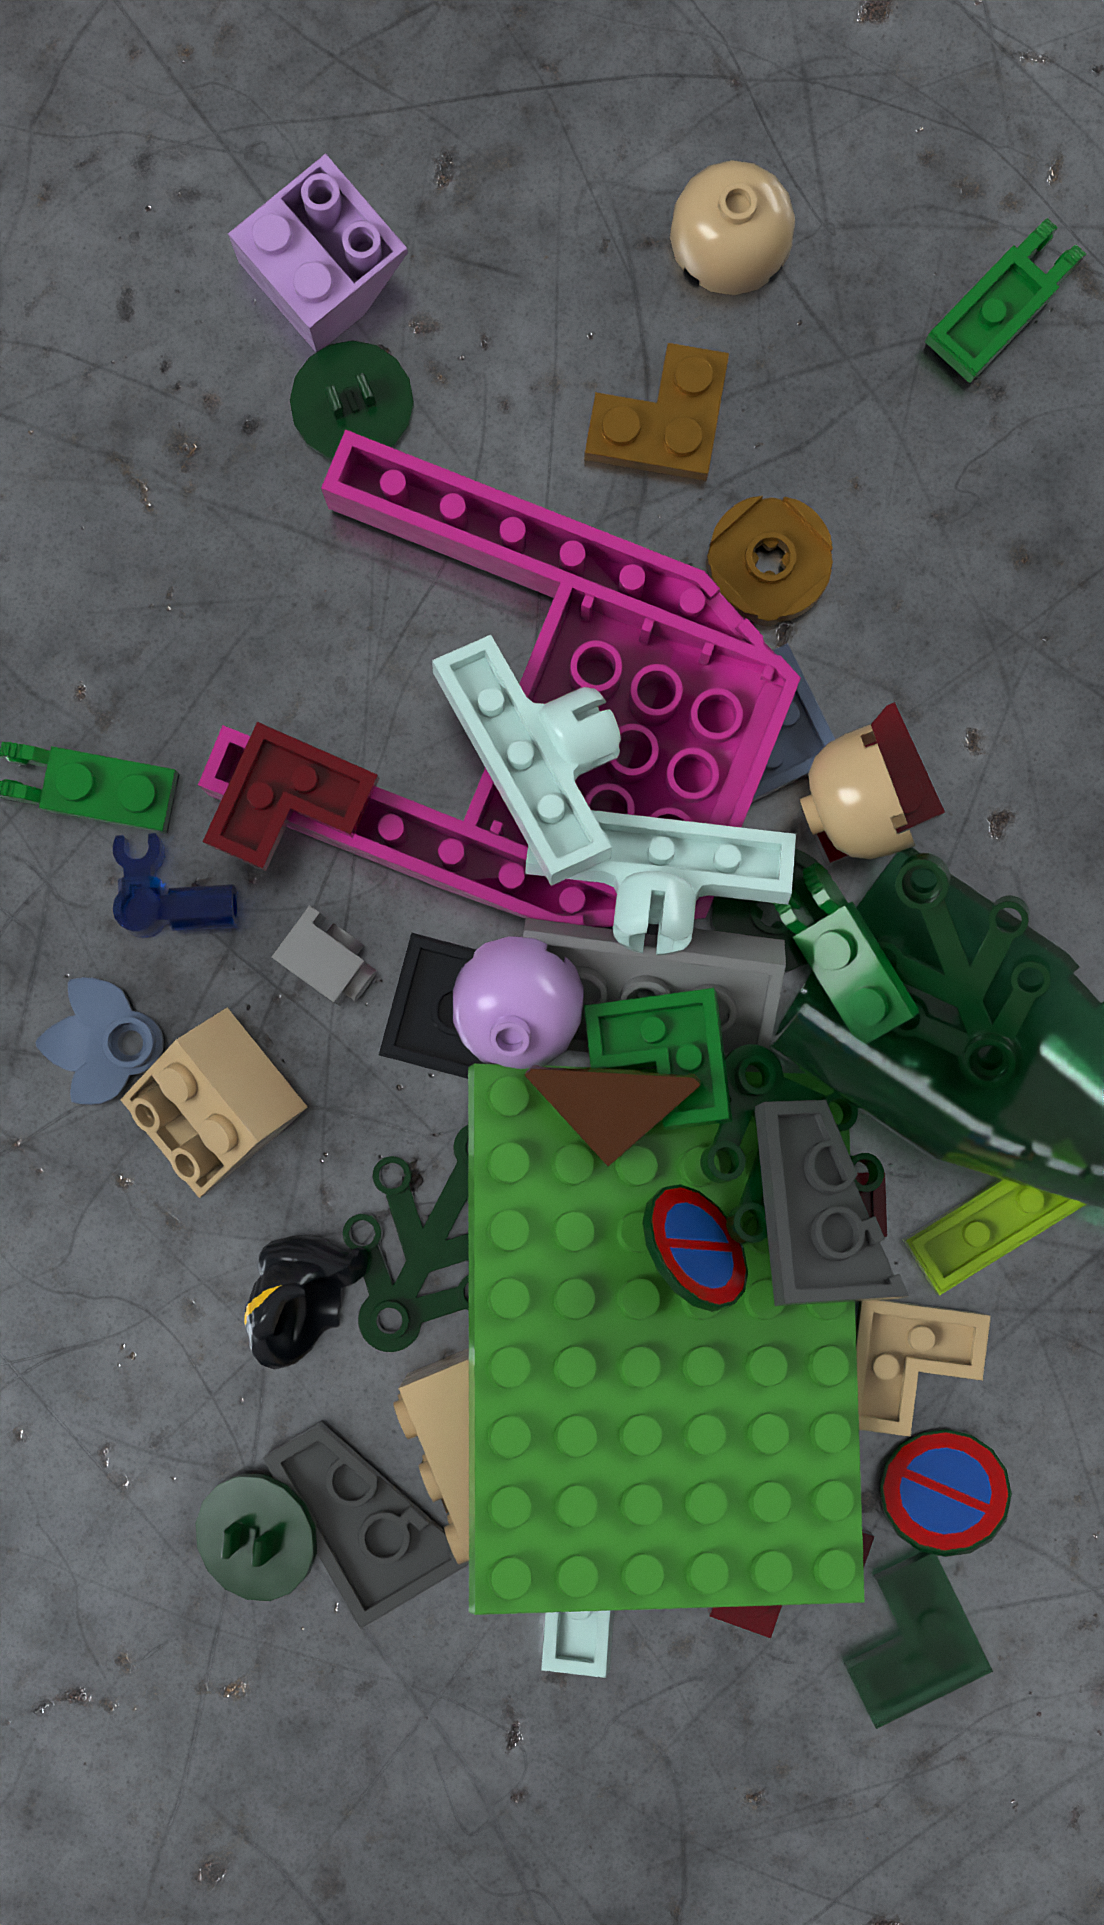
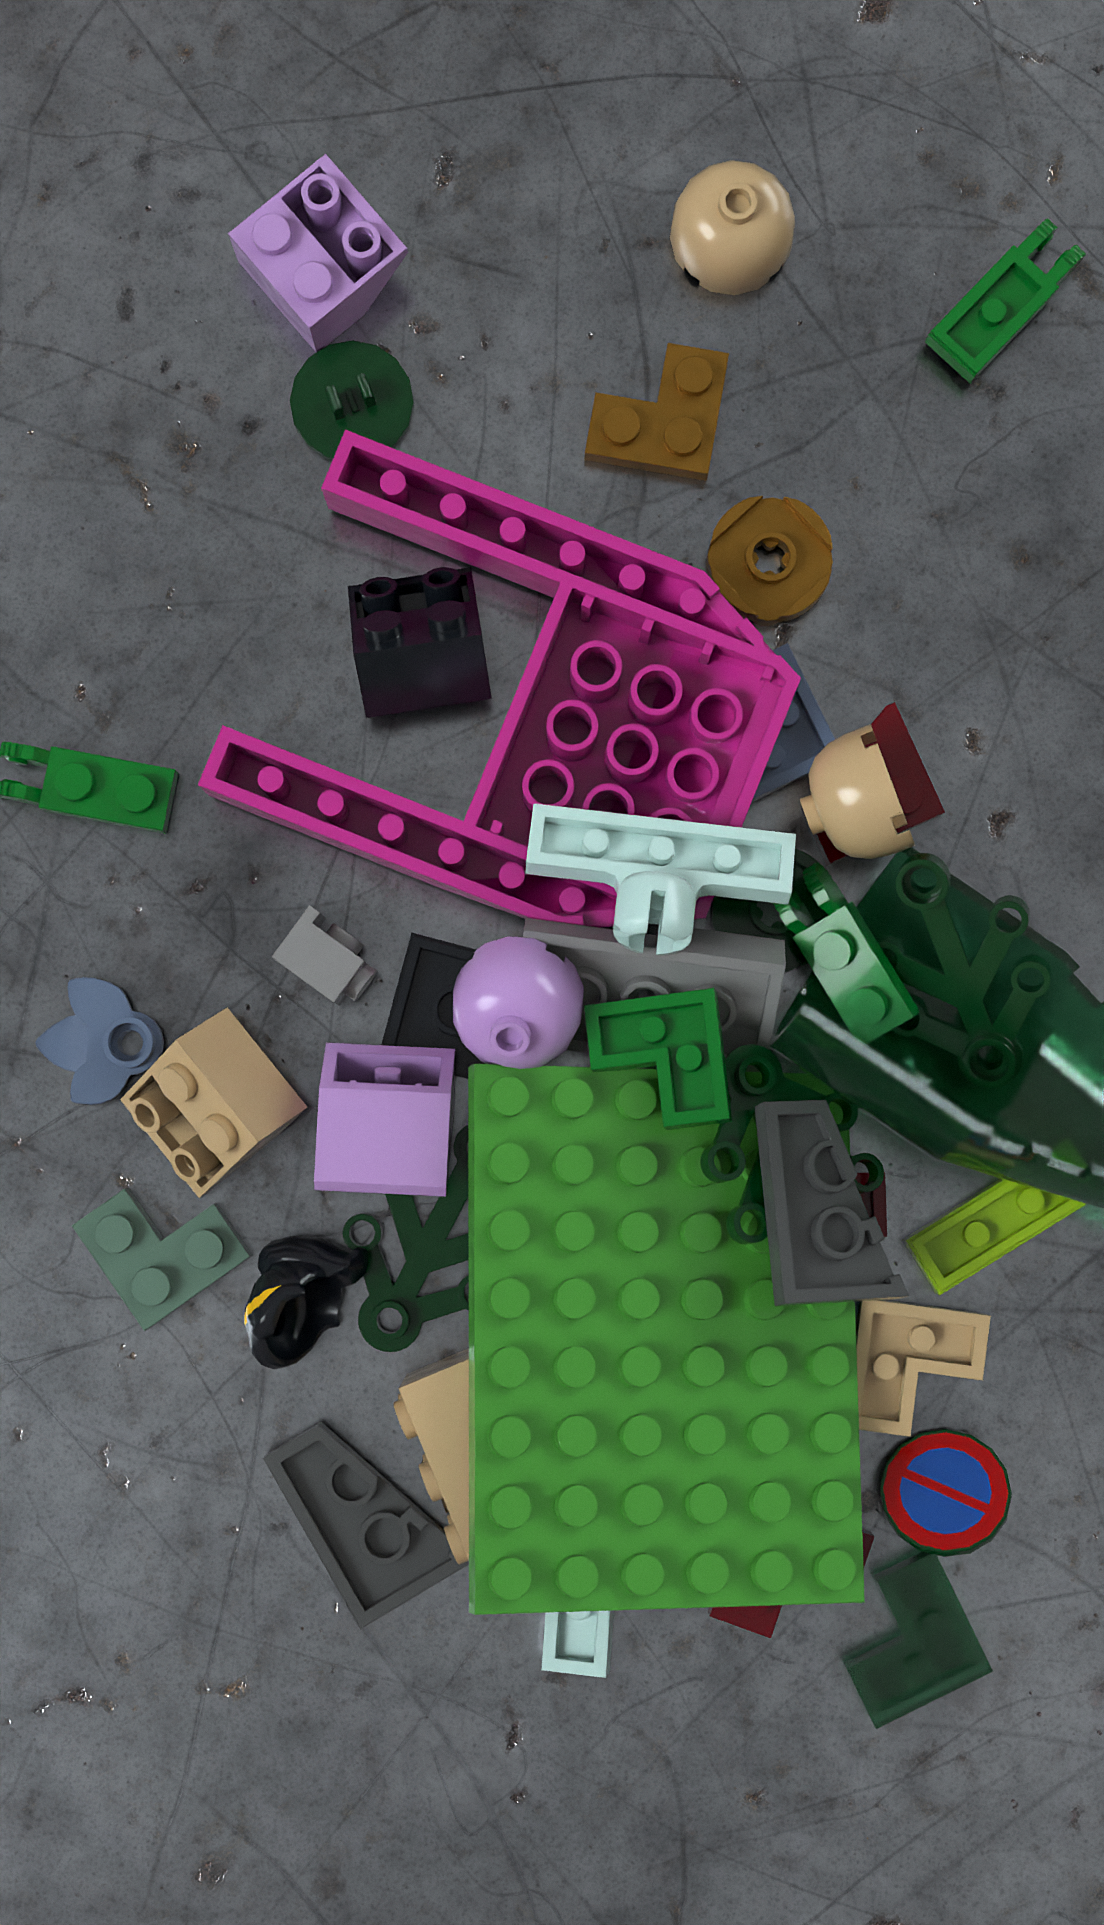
clear blue bar [113,833,239,938] -> none
dark green piece [195,1474,317,1601] -> none
dark red plate [202,722,380,871] -> none
light aqua plate [432,635,621,886] -> none
reddish brown tile [525,1065,701,1166] -> none
piece [642,1184,748,1312] -> none
none -> sand green plate [72,1188,253,1331]
none -> lavender slope [314,1043,455,1197]
none -> black slope [348,567,492,718]

